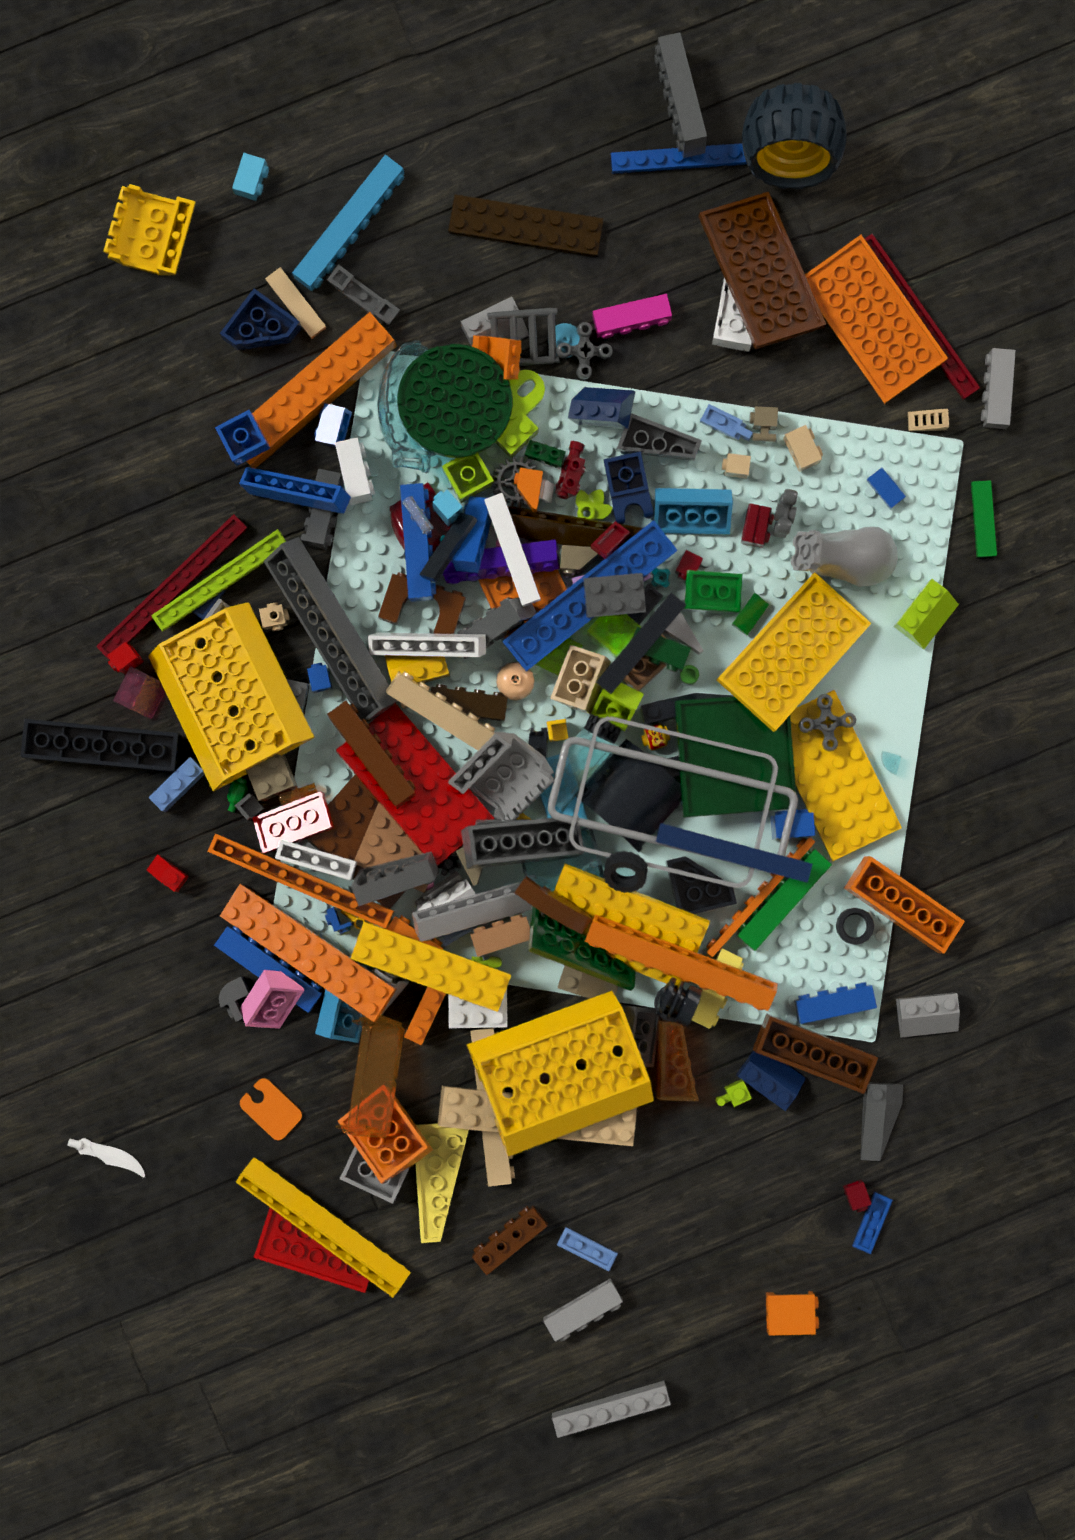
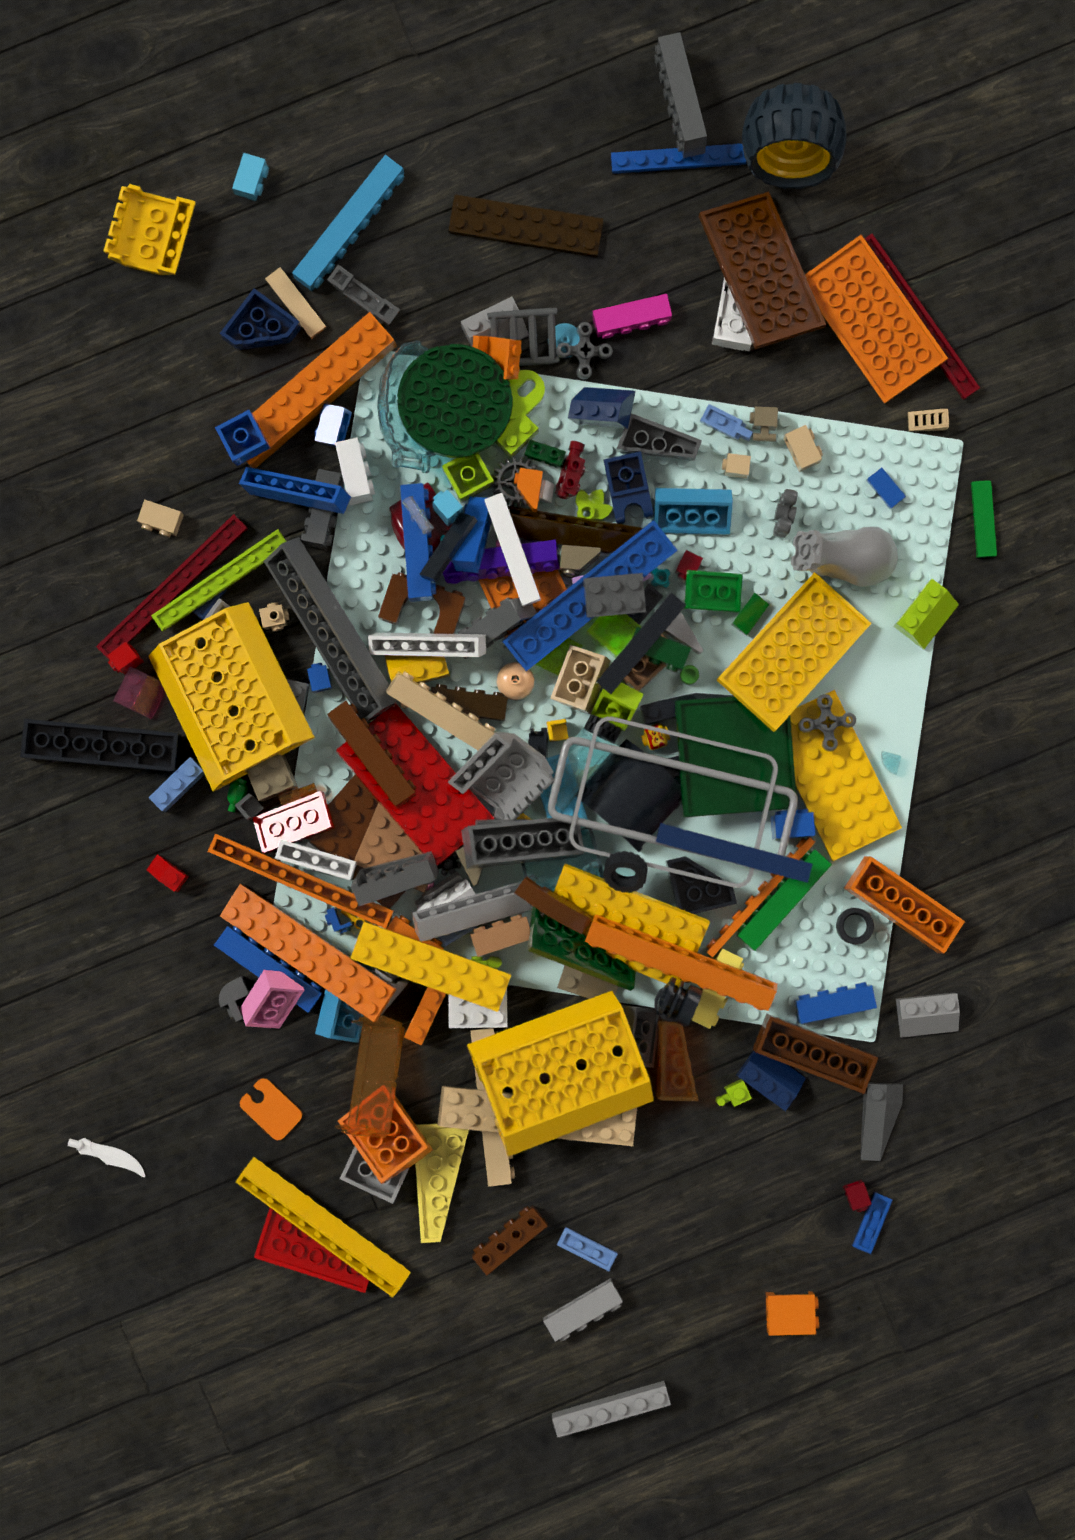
dark red tile [591,521,630,559] -> none
dark red brick [740,503,774,548] -> none
light grey brick [981,348,1015,429] -> none
none -> tan brick [137,500,184,537]

